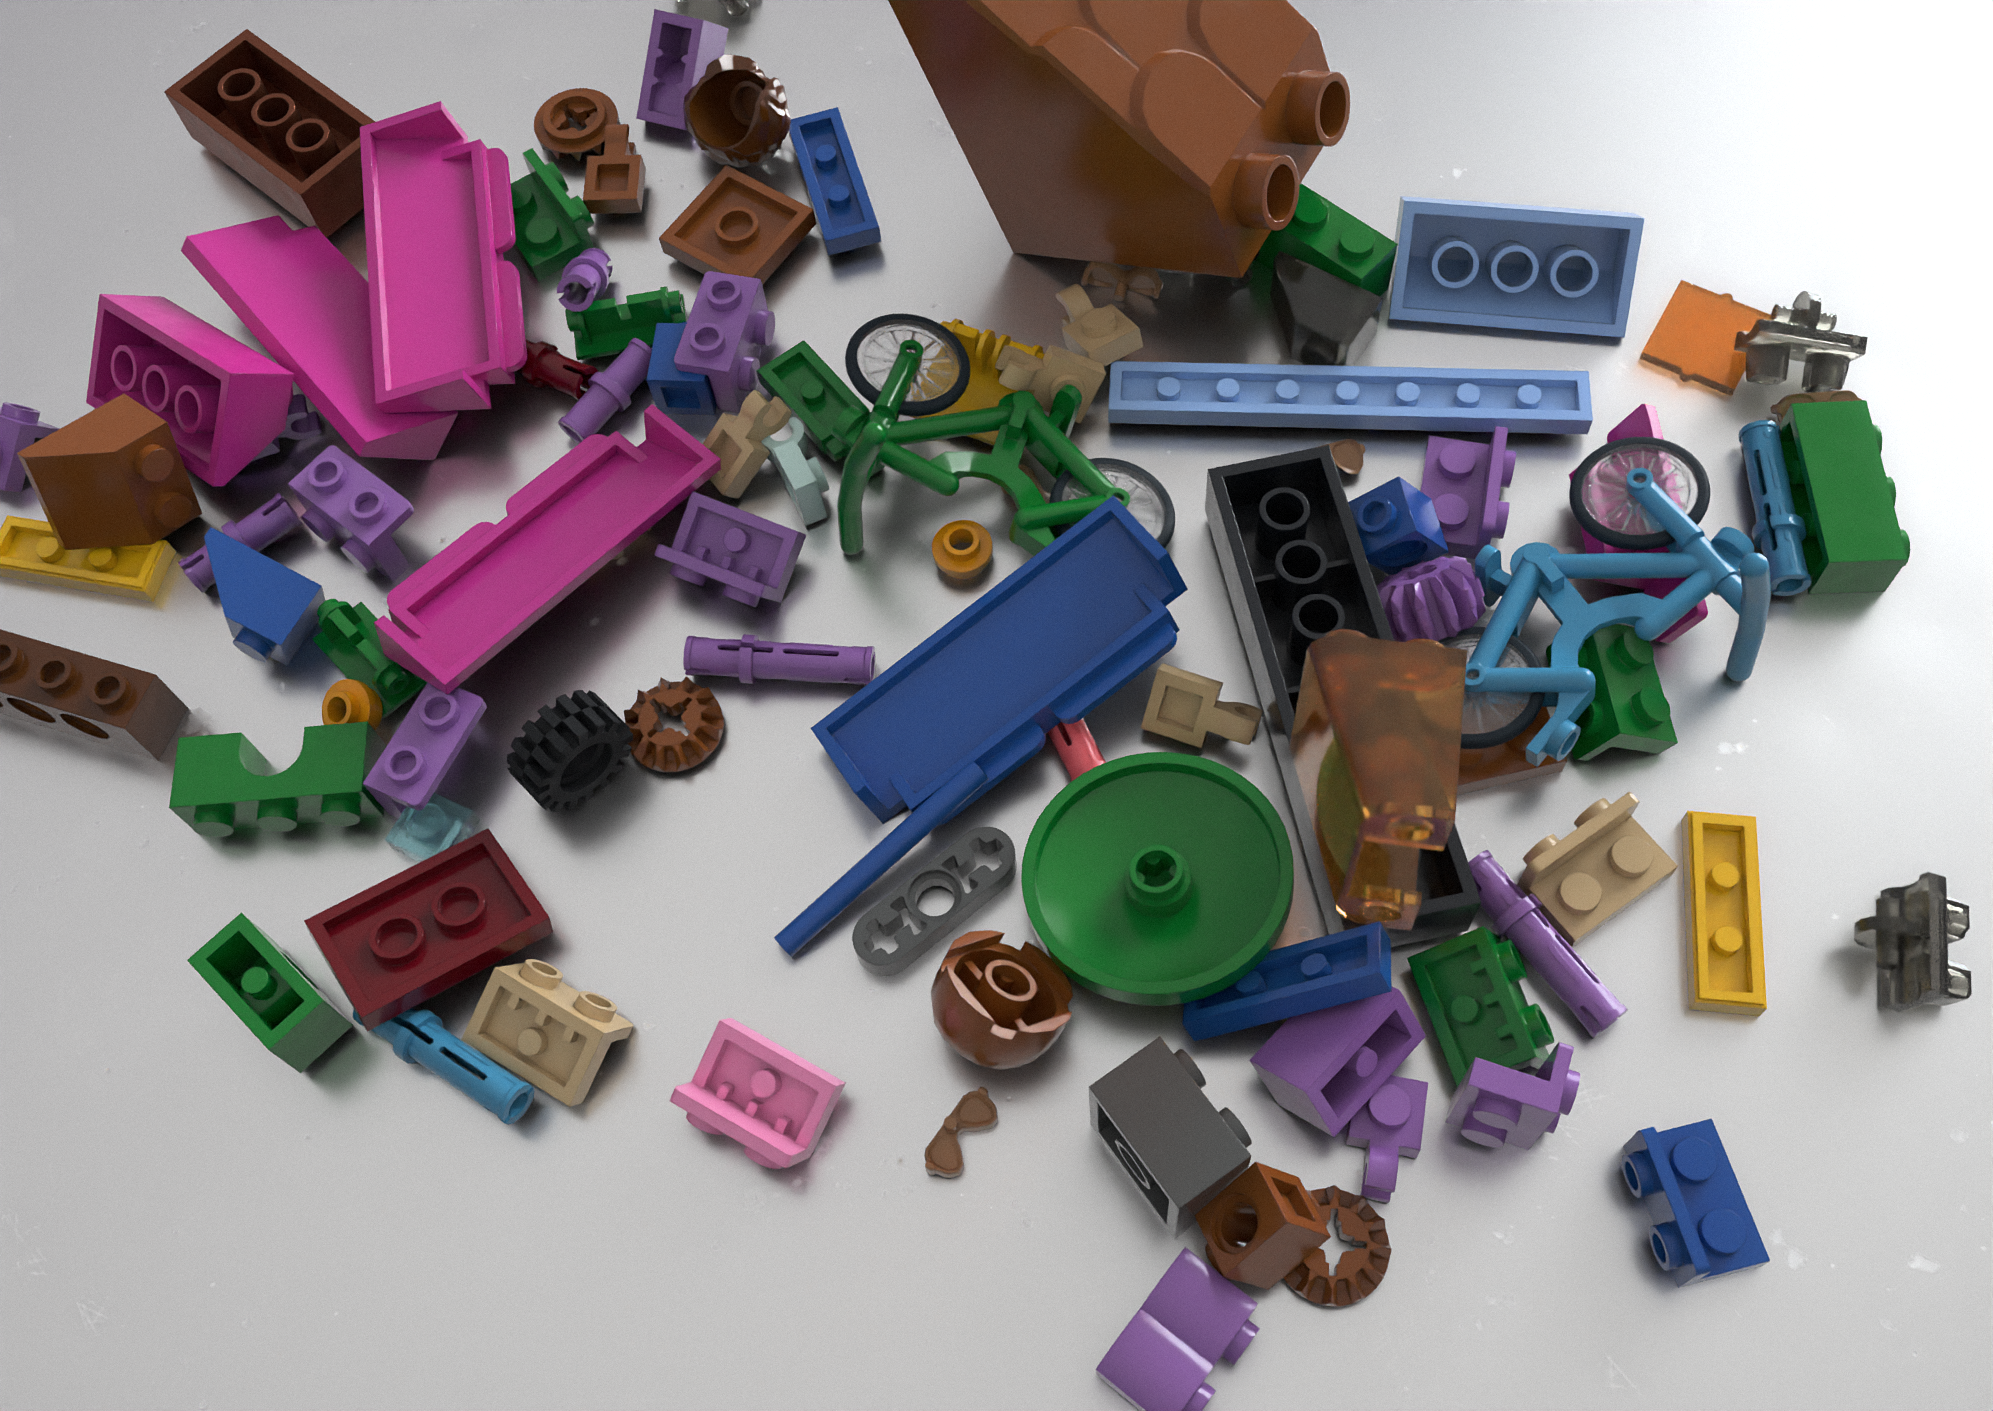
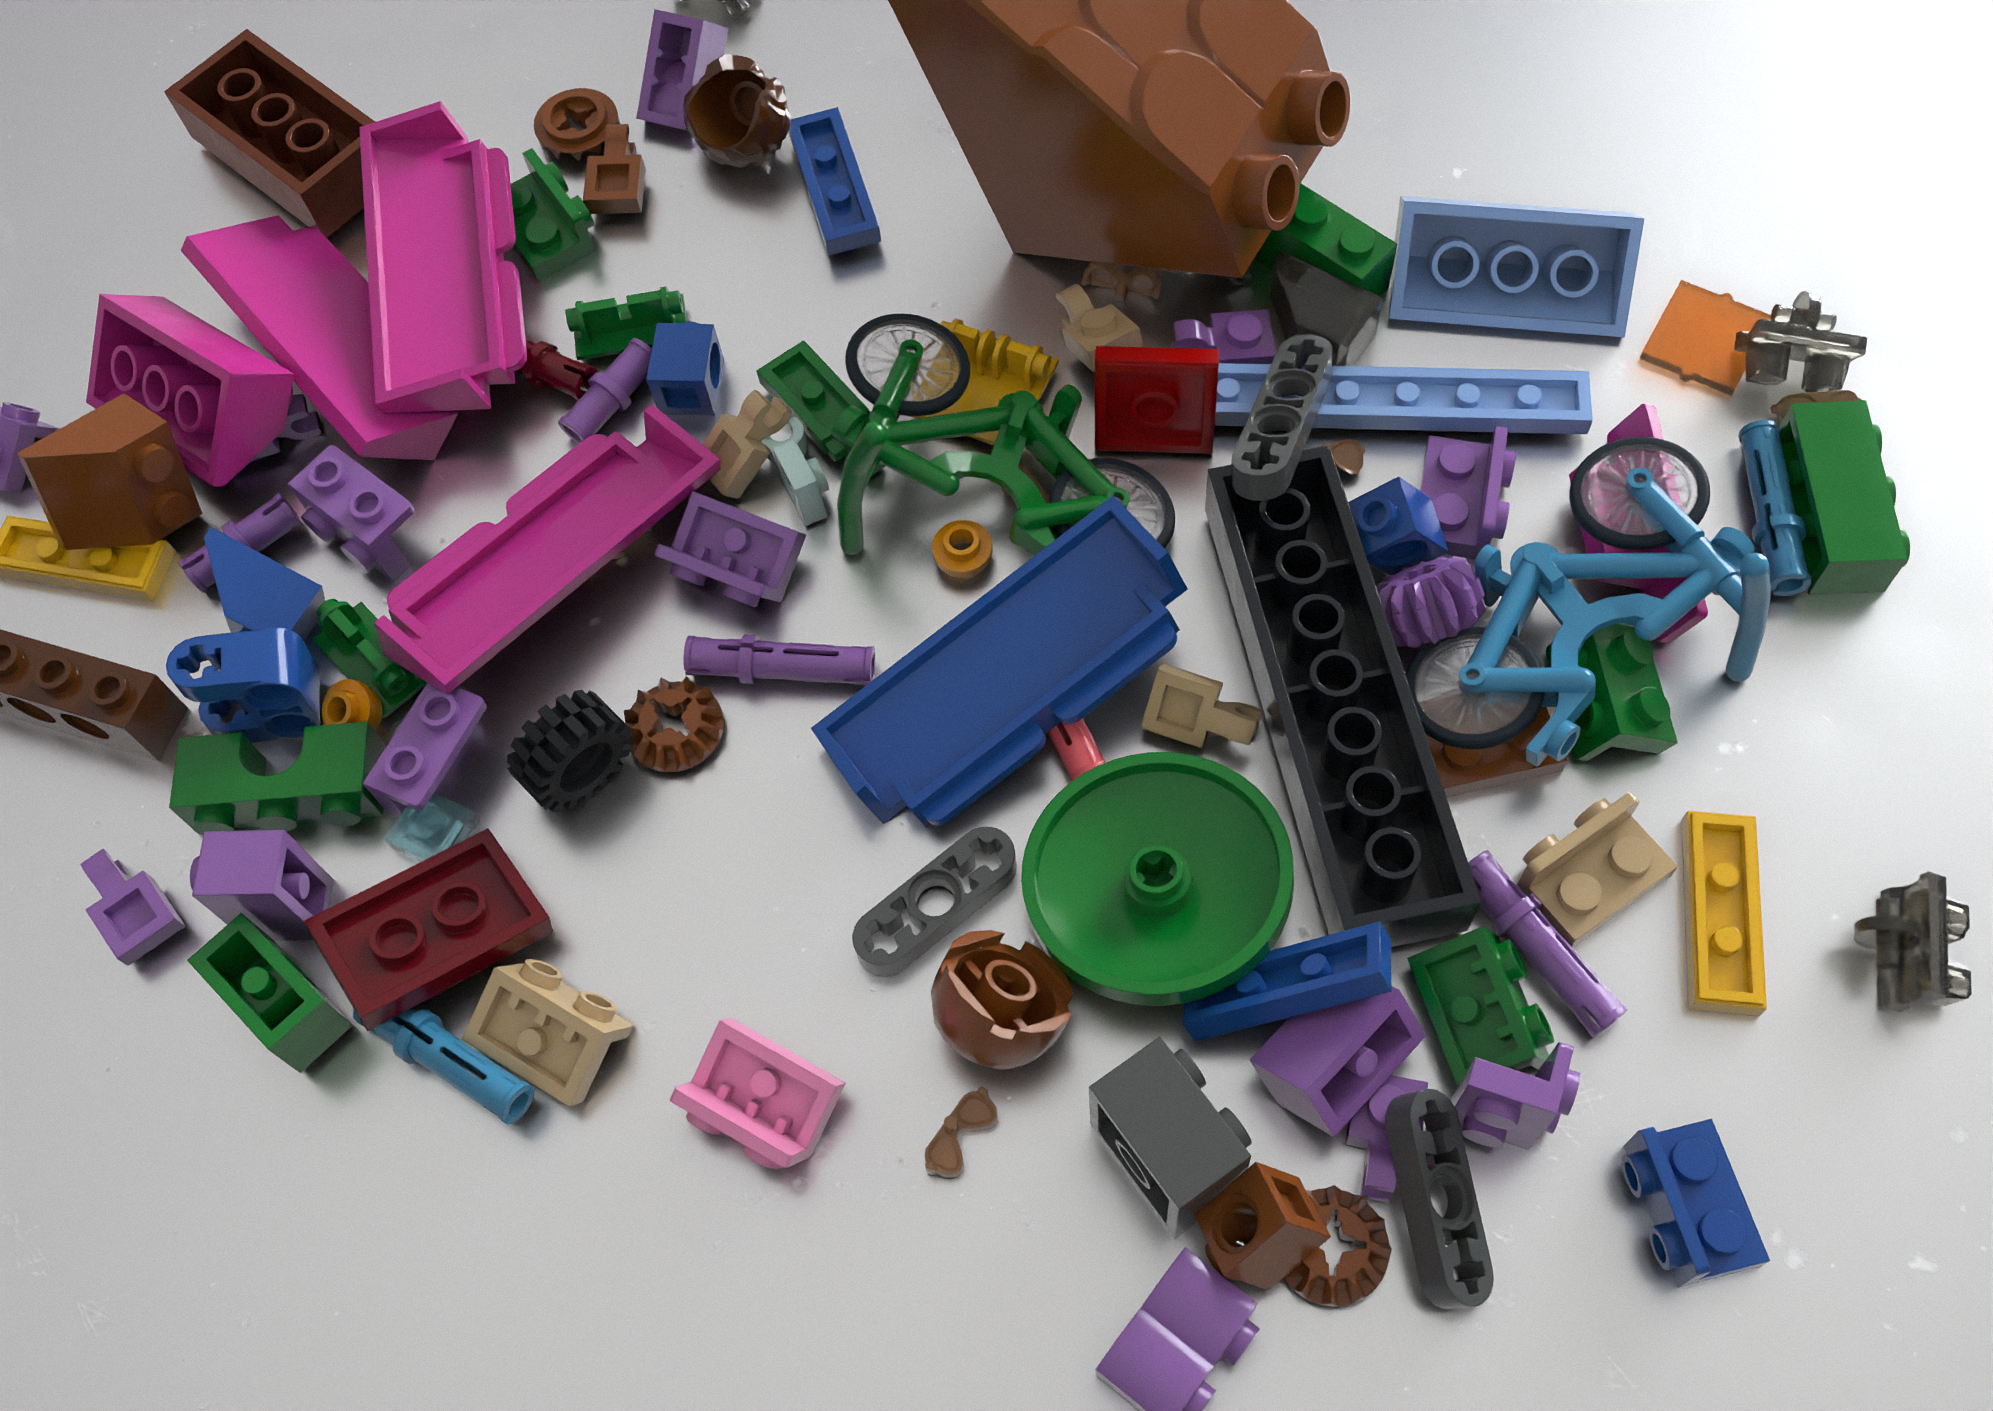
medium lavender pin [556,248,613,312] -> none
dark orange plate [659,165,816,285] -> none
medium lavender bracket [674,271,775,413] -> none
blue bar [774,760,989,957] -> none
tan plate [995,344,1106,424] -> none
clear orange windscreen [1289,629,1467,931] -> none
none -> medium lavender plate [80,849,185,966]
none -> blue piece [166,627,320,743]
none -> medium lavender brick [190,830,333,941]
none -> red tile [1095,346,1219,454]
none -> medium lavender plate [1171,309,1276,364]
none -> dark grey beam [1231,334,1332,501]
none -> dark grey beam [1385,1089,1494,1309]

